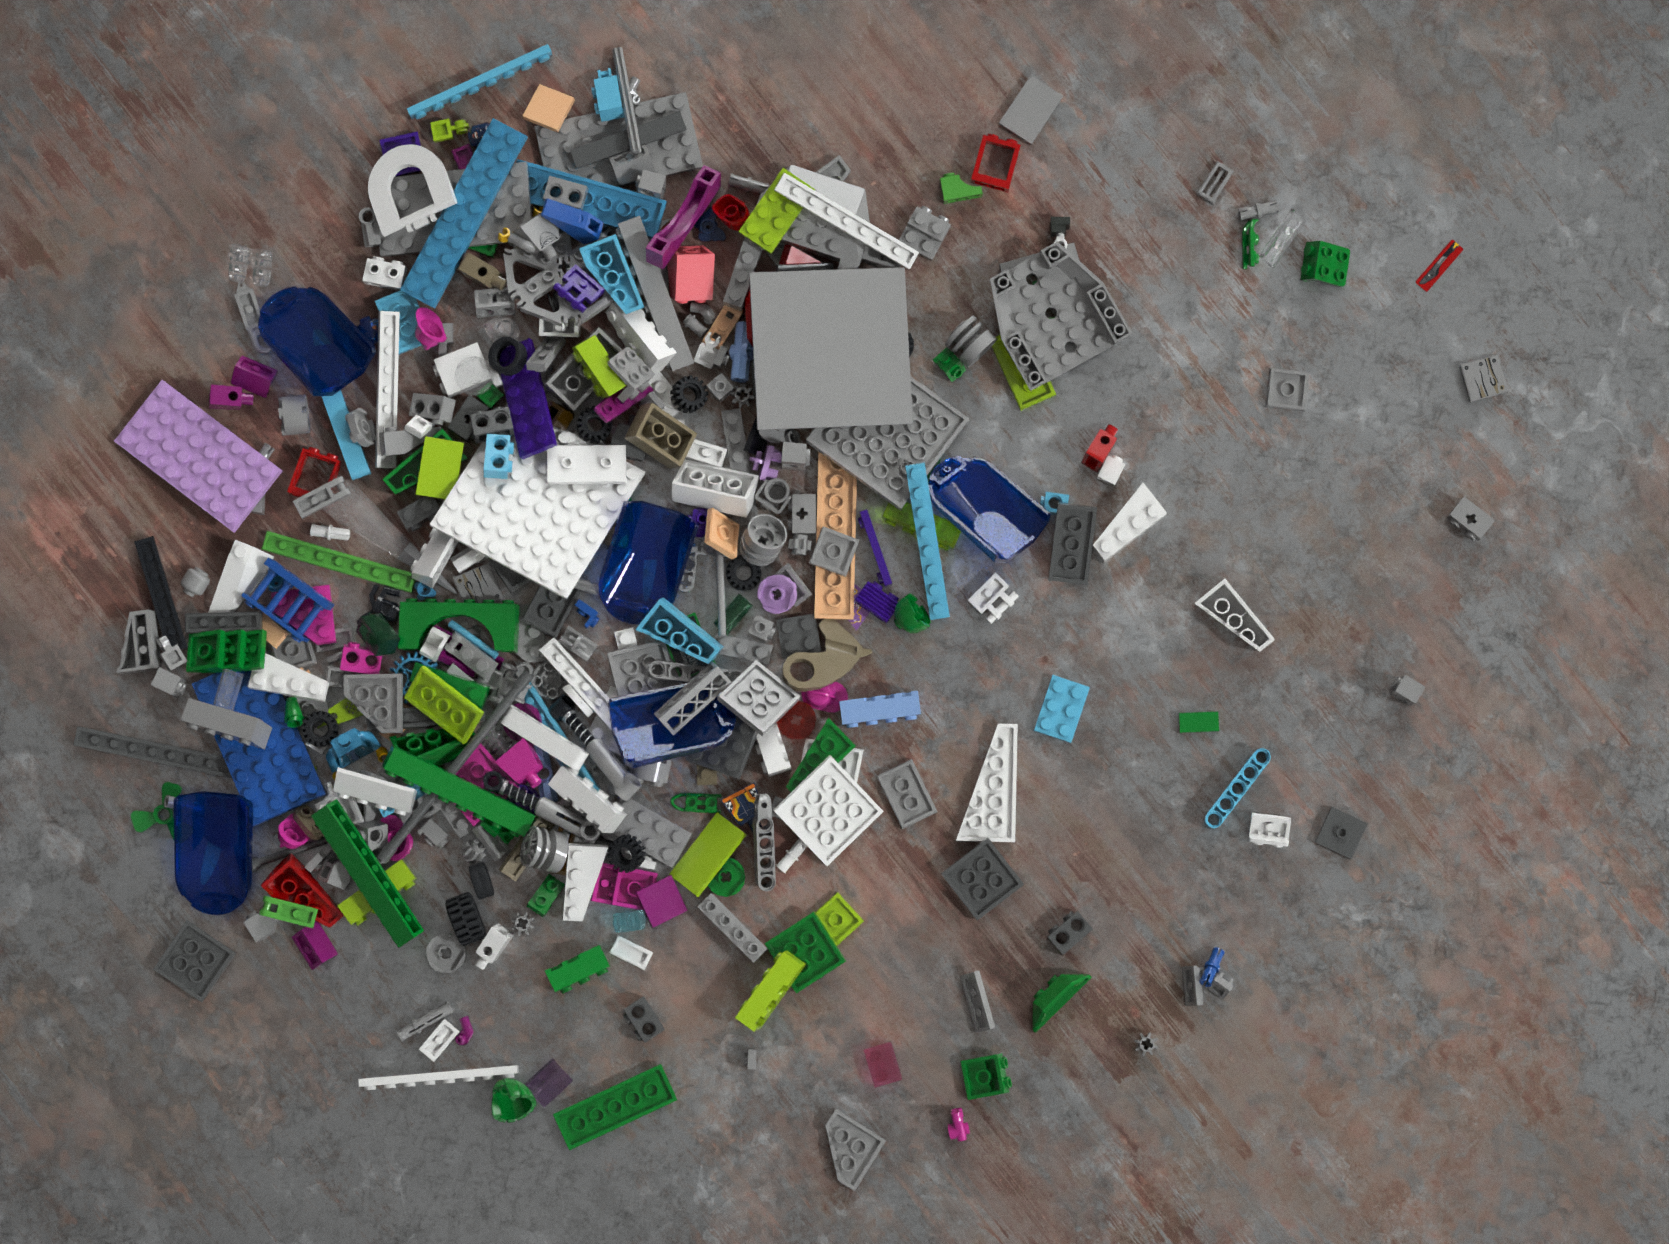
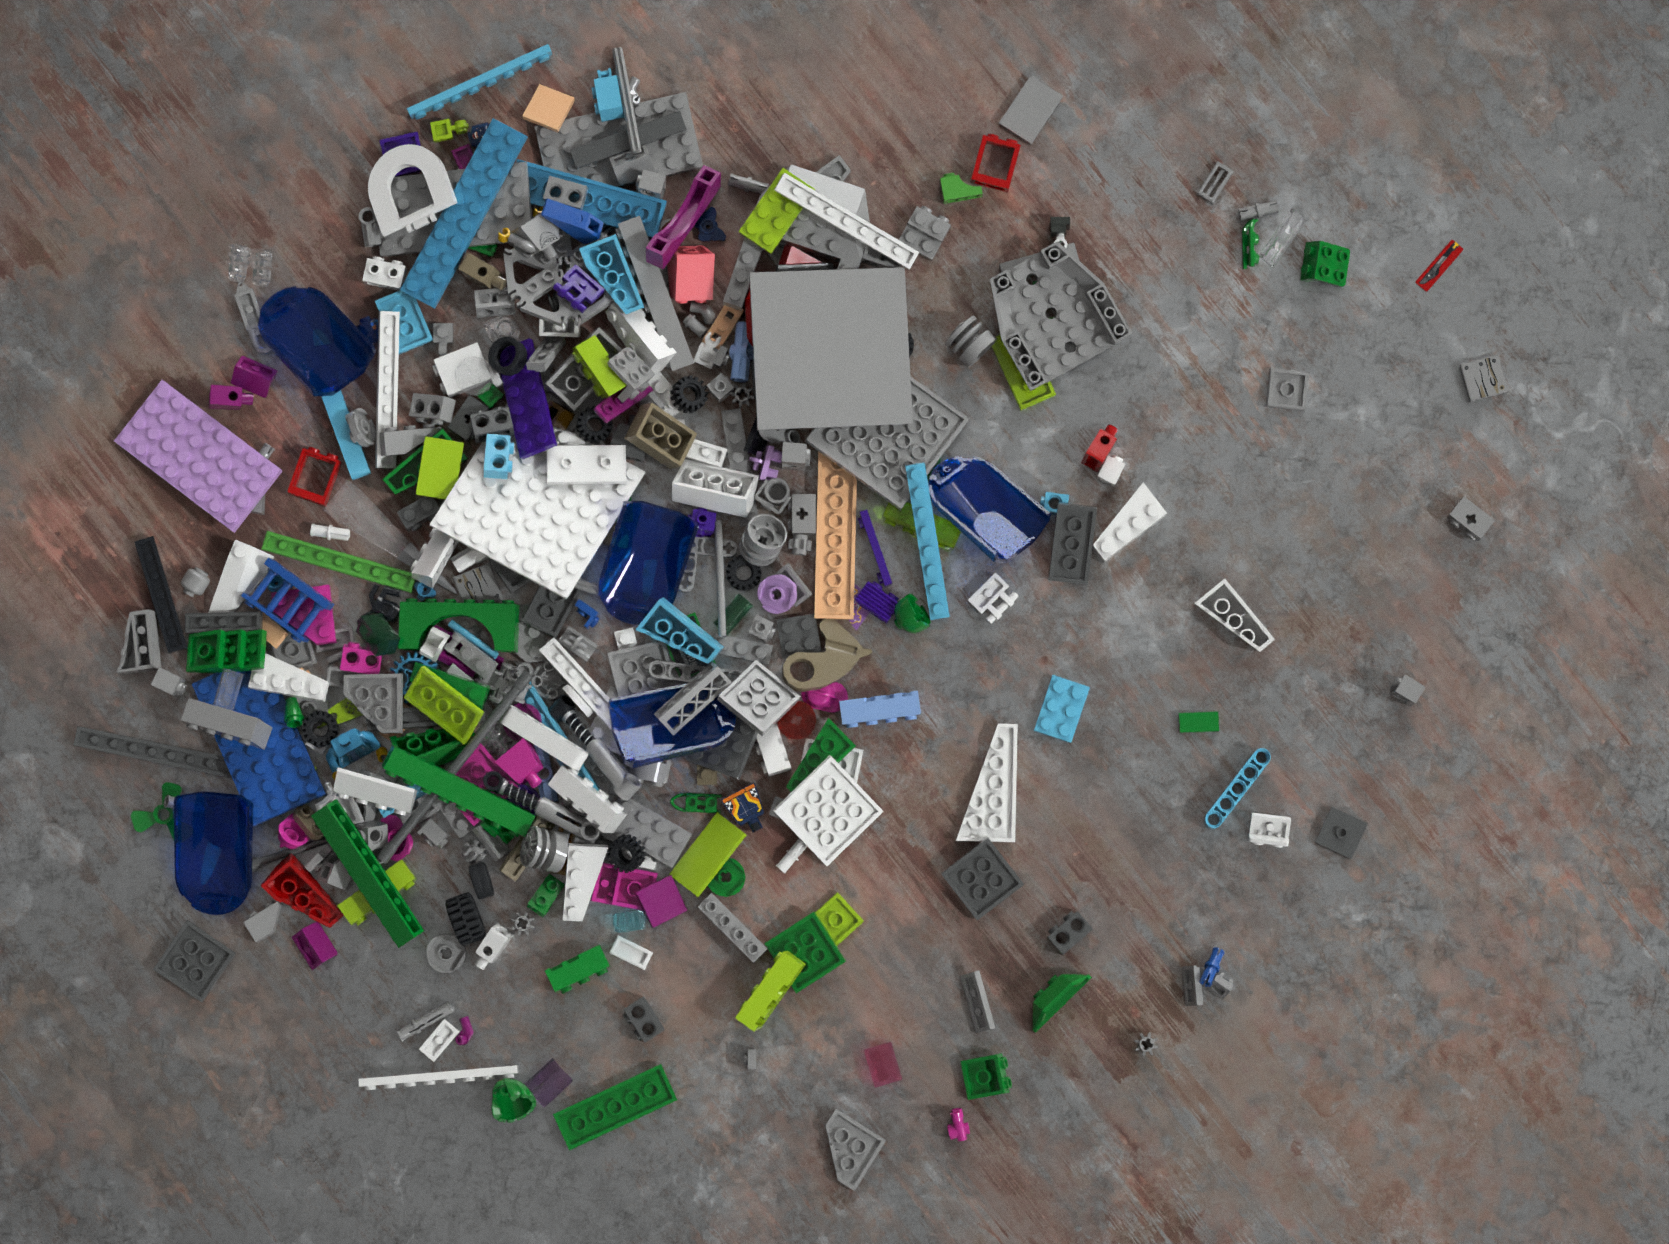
light grey plate [156,636,187,672] -> none
bright green plate [259,896,318,928] -> none
light grey brick [278,395,310,436] -> none
light grey plate [293,476,351,519] -> none
white tile [405,414,433,439] -> none
dark pink piece [415,307,447,350] -> none
light nougat tile [704,508,740,559] -> none
red piece [712,194,750,231] -> none
light grey piece [753,793,776,891] -> none
light grey tile [809,526,860,577] -> none
light grey tile [876,759,938,829] -> none
green bracket [932,347,966,382] -> none

